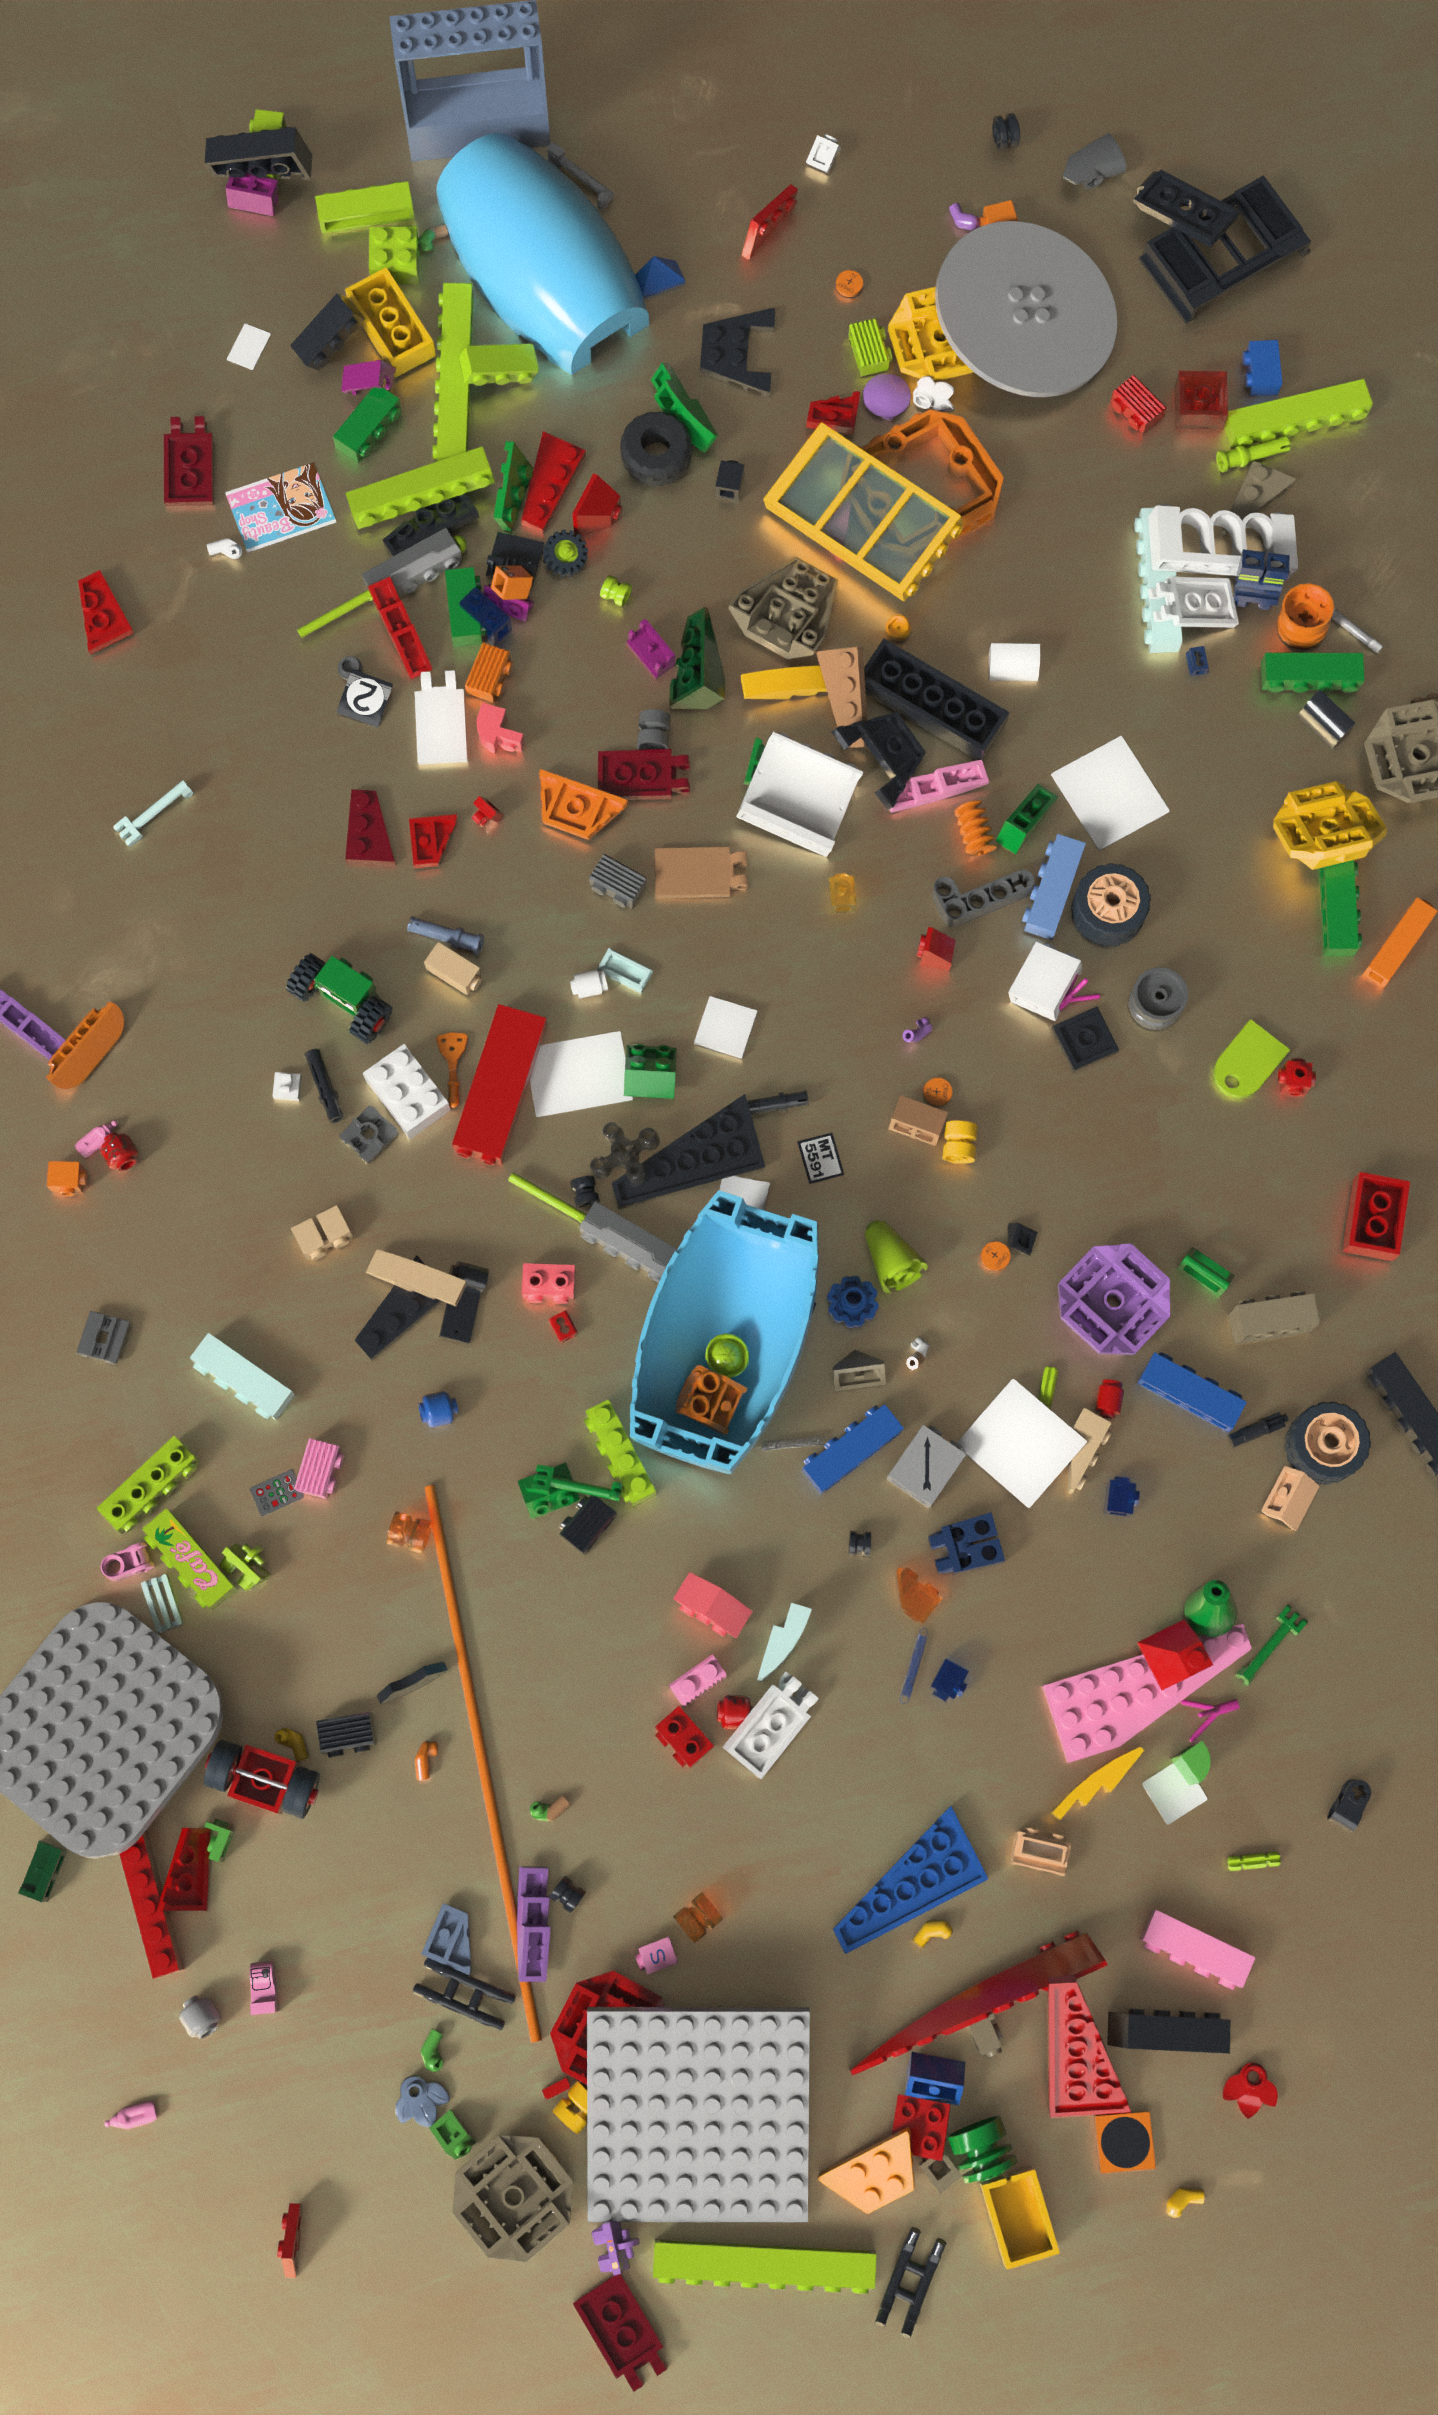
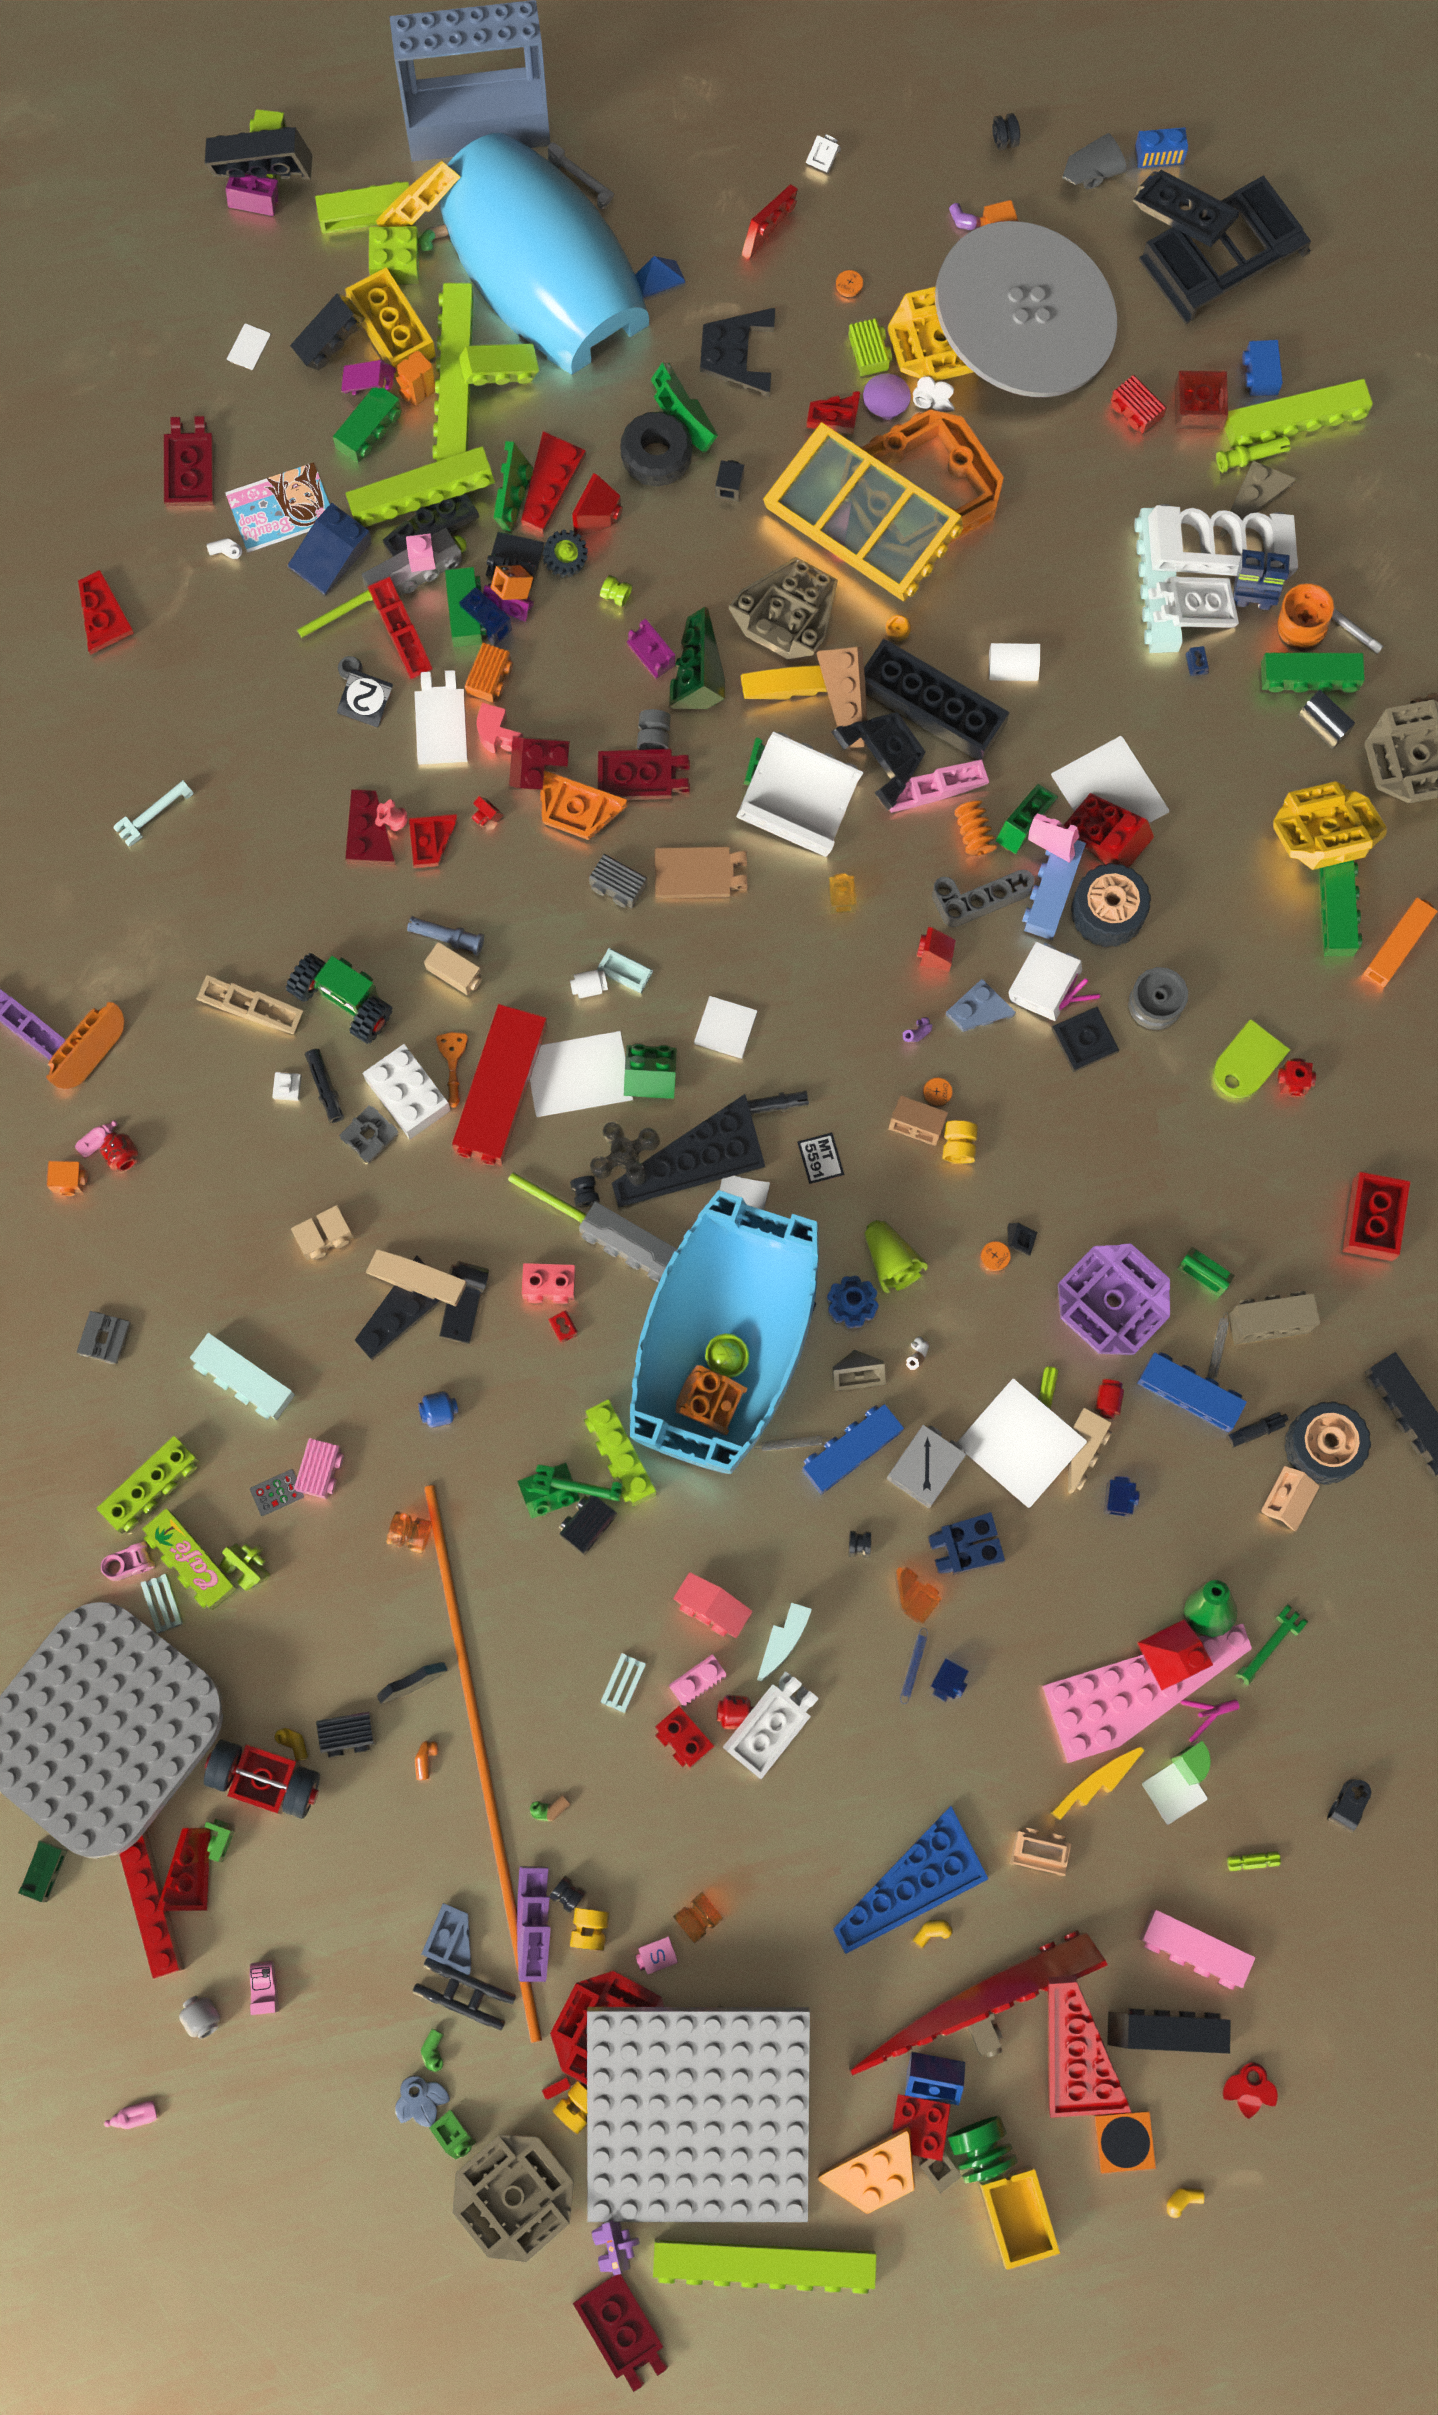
red wing [277,2203,302,2278] -> none
black piece [875,2227,947,2338] -> none
none -> tan slope [196,975,303,1034]
none -> dark blue slope [287,503,371,596]
none -> coral brick [375,799,408,831]
none -> yellow slope [376,160,460,227]
none -> orange brick [396,351,435,406]
none -> bright pink brick [406,534,436,572]
none -> dark red brick [509,736,570,790]
none -> yellow wheel [570,1908,609,1951]
none -> light aqua tile [601,1653,646,1713]
none -> sand blue wing [945,979,1016,1032]
none -> bright pink slope [1028,814,1079,863]
none -> red slope [1063,793,1154,868]
none -> blue brick [1135,127,1188,168]
none -> light grey piece [1208,1312,1230,1379]

